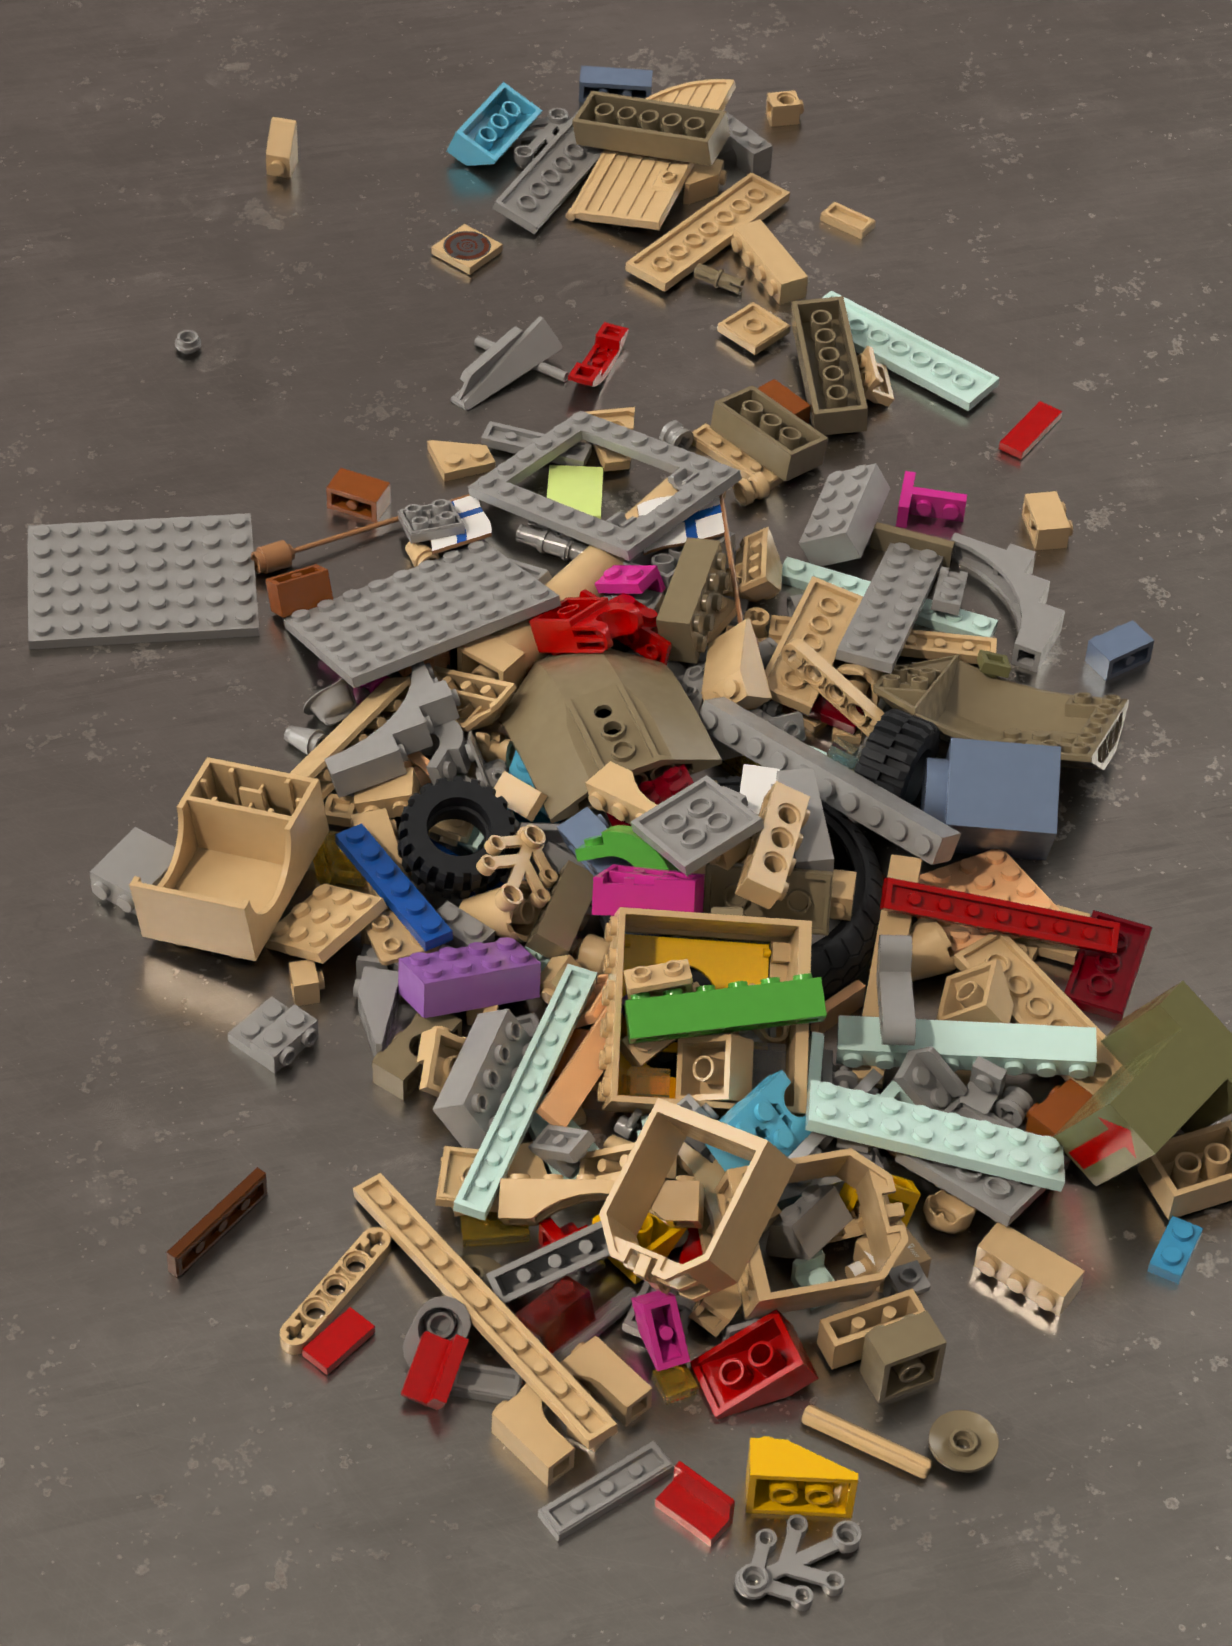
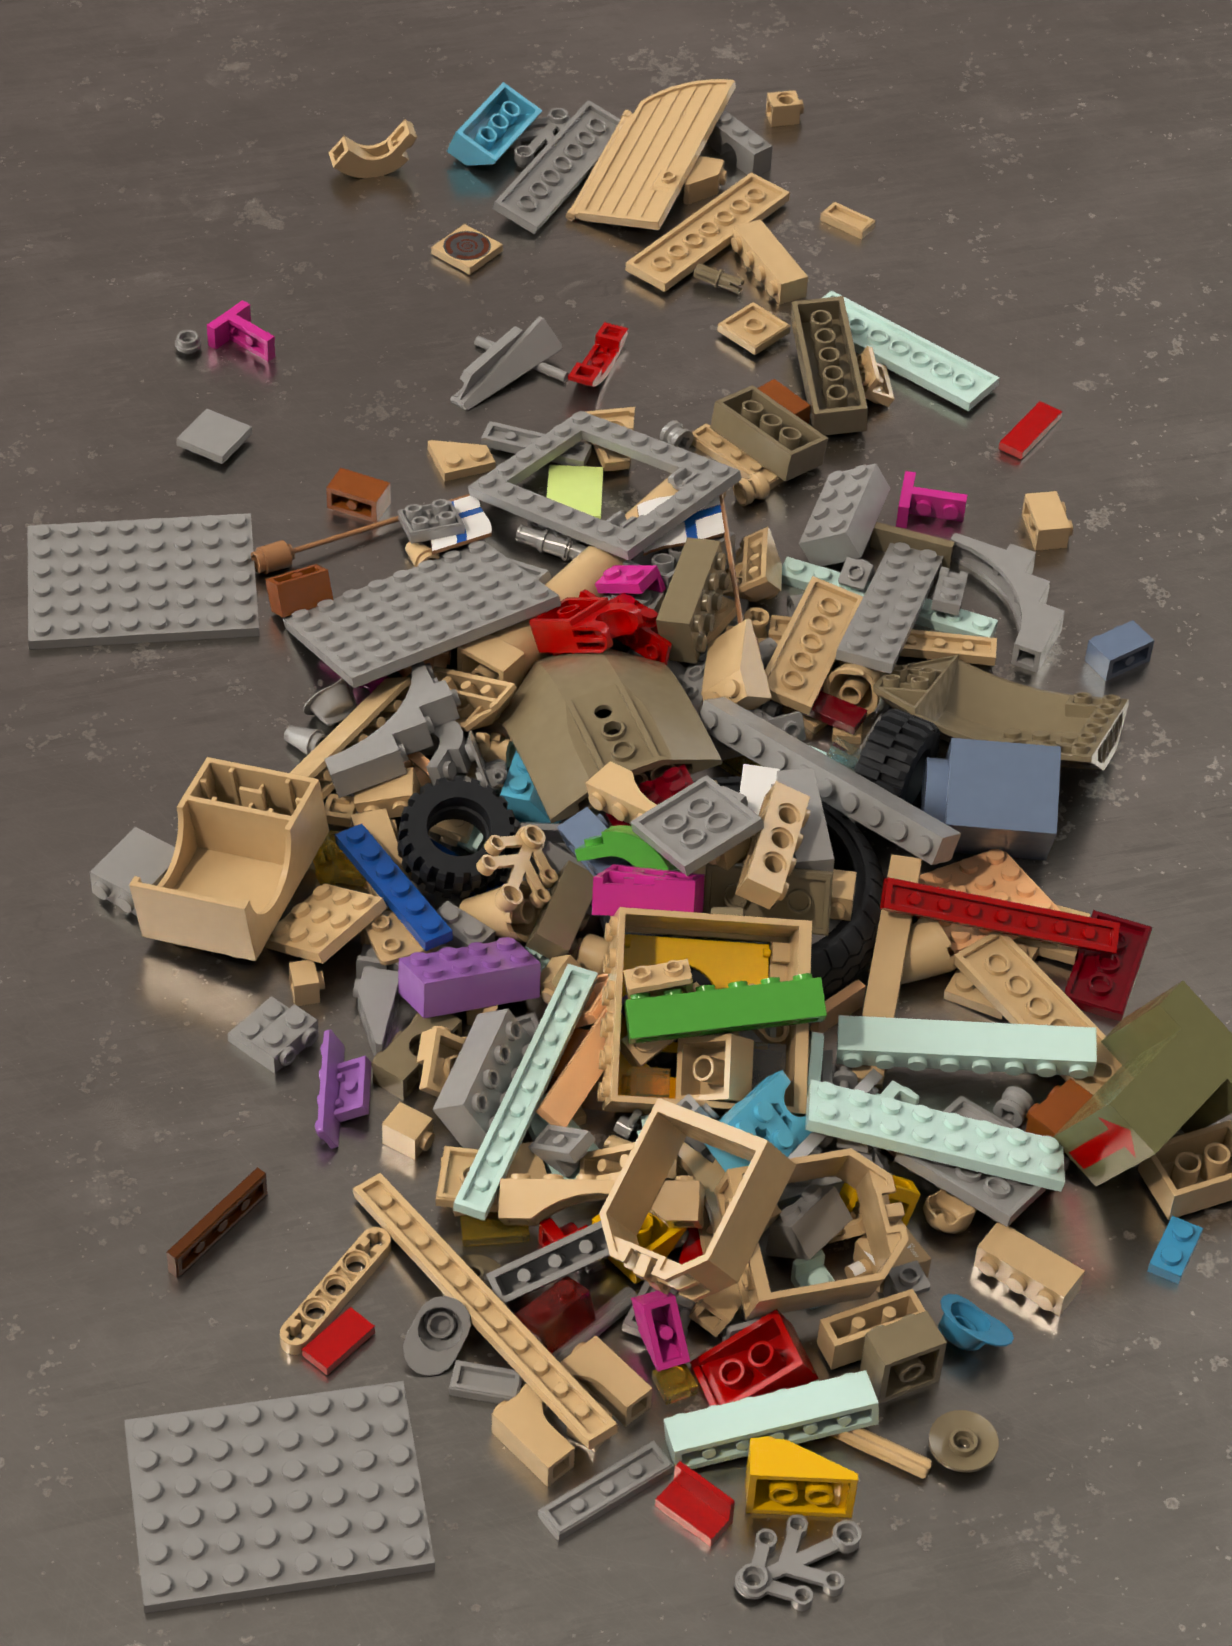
tan slope [266,117,298,179] -> none
red panel [401,1331,469,1411] -> none
tan tile [494,771,548,822] -> none
dark tan brick [572,91,730,166] -> none
sand blue brick [579,66,653,103] -> none
tan beam [781,638,884,737] -> none
light grey beam [876,935,916,1045] -> none
light grey bracket [894,1047,968,1111] -> none
tan slope [936,959,1014,1023] -> none
light grey slope [959,1056,1007,1115] -> none
olive plate [976,650,1011,678] -> none
none -> light grey plate [124,1381,435,1613]
none -> light grey tile [177,408,252,464]
none -> dark pink bracket [207,300,276,362]
none -> medium lavender bracket [315,1029,372,1149]
none -> tan arch [329,119,417,178]
none -> tan brick [382,1102,435,1160]
none -> light aqua brick [664,1370,879,1469]
none -> light grey bracket [838,557,875,591]
none -> dark azure piece [938,1294,1014,1351]

